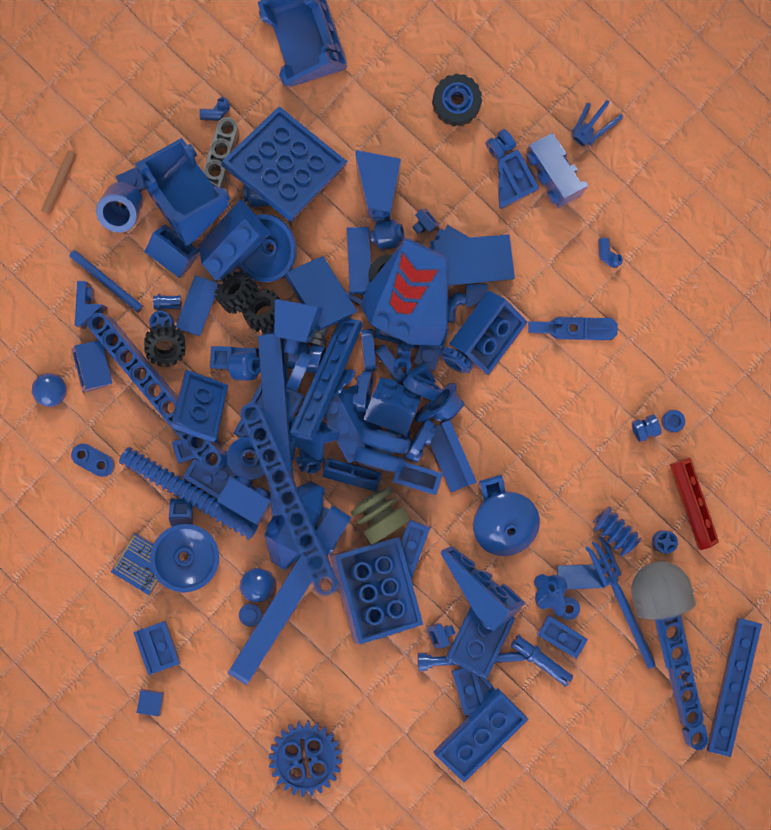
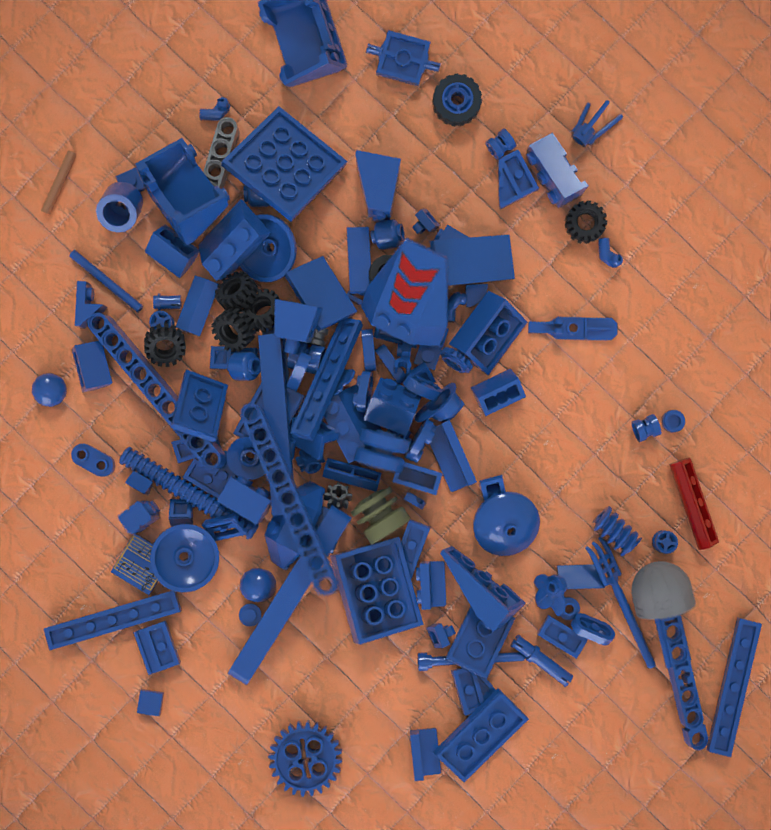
none -> blue plate [44,590,182,651]
none -> blue brick [118,500,160,534]
none -> blue slope [125,471,153,496]
none -> blue tile [202,513,249,541]
none -> black tyre [211,308,256,352]
none -> dark grey gear [323,482,352,509]
none -> blue plate [366,30,441,86]
none -> blue tile [403,492,426,510]
none -> blue panel [410,728,441,781]
none -> blue bracket [416,561,447,610]
none -> blue brick [471,368,526,416]
none -> black tyre [565,200,607,244]
none -> blue plate [571,613,615,645]

